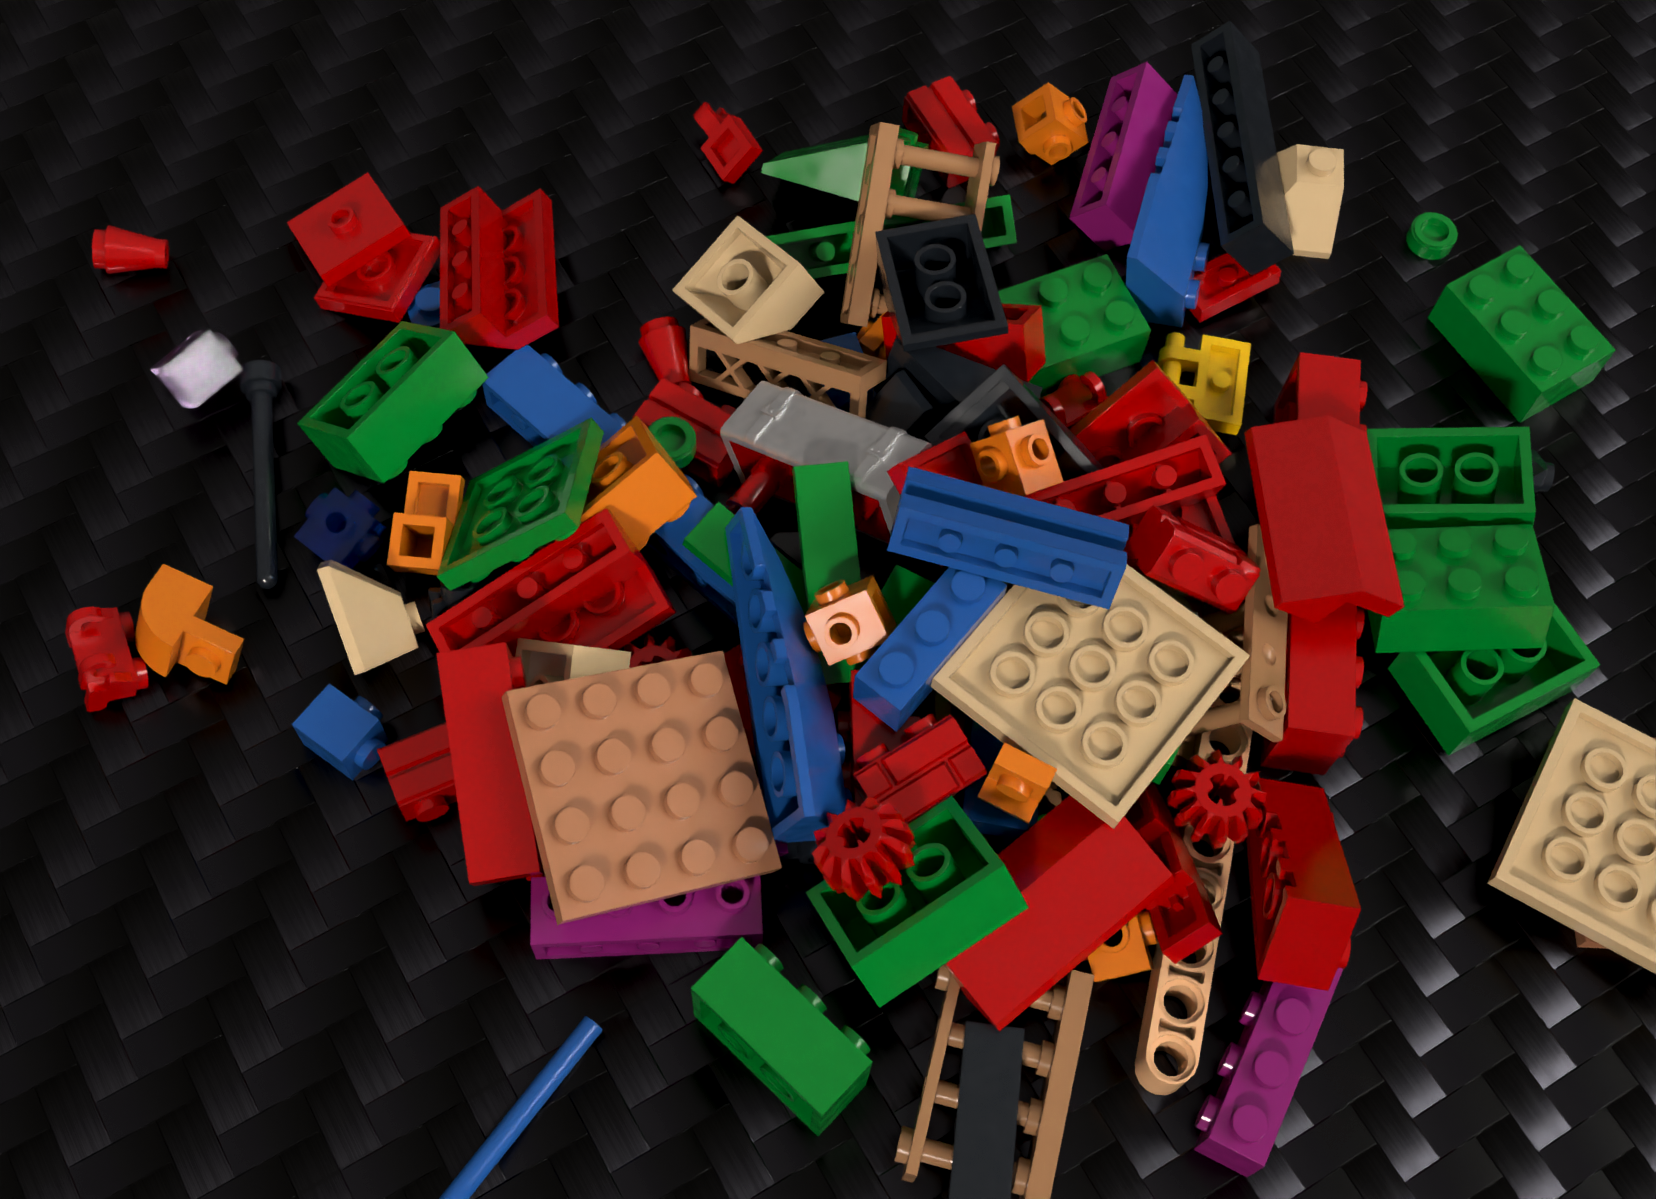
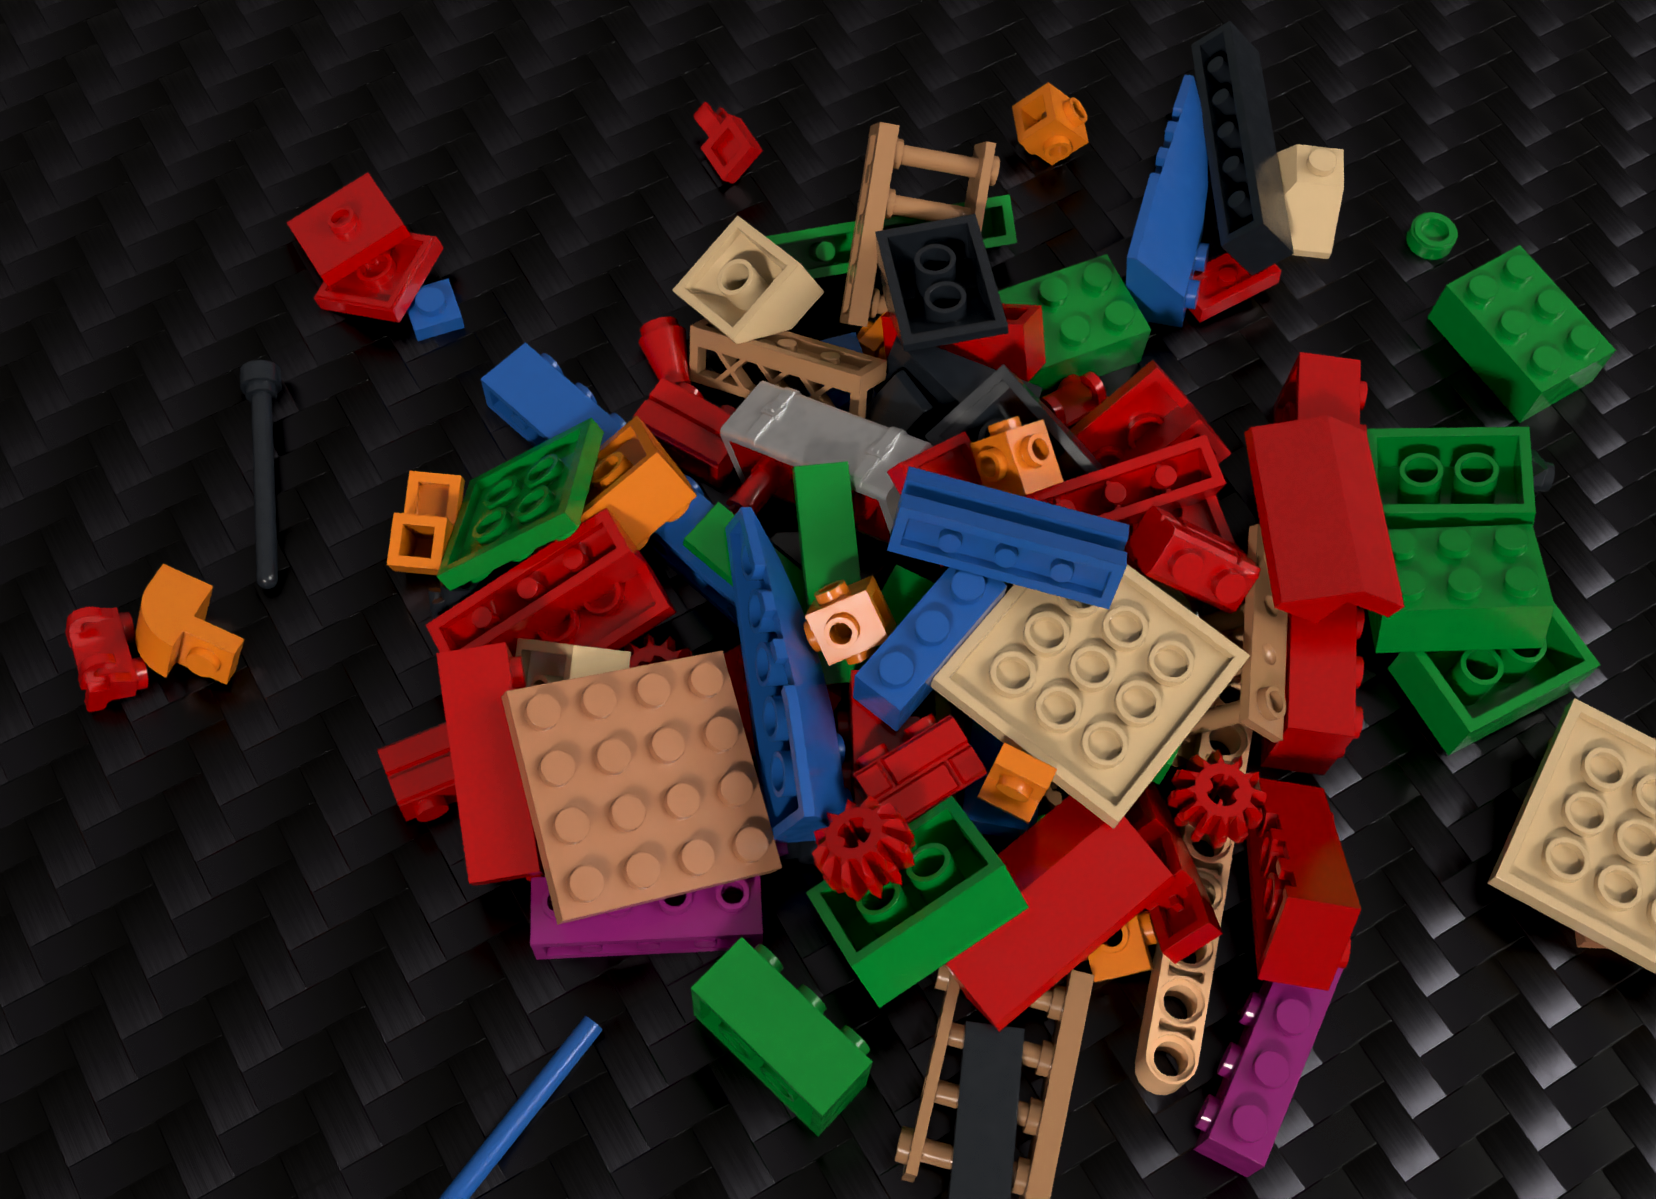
red cone [92,225,169,274] -> none
clear purple brick [150,330,243,408] -> none
blue brick [292,683,389,781] -> none
clear blue brick [294,487,386,569] -> none
green brick [297,321,489,483] -> none
tan slope [317,560,425,675] -> none
red slope [440,185,559,350] -> none
green tile [648,417,697,469] -> none
green slope [761,128,929,201] -> none
red brick [902,76,1000,188] -> none
magenta brick [1069,62,1178,252] -> none
yellow plate [1158,332,1251,435] -> none

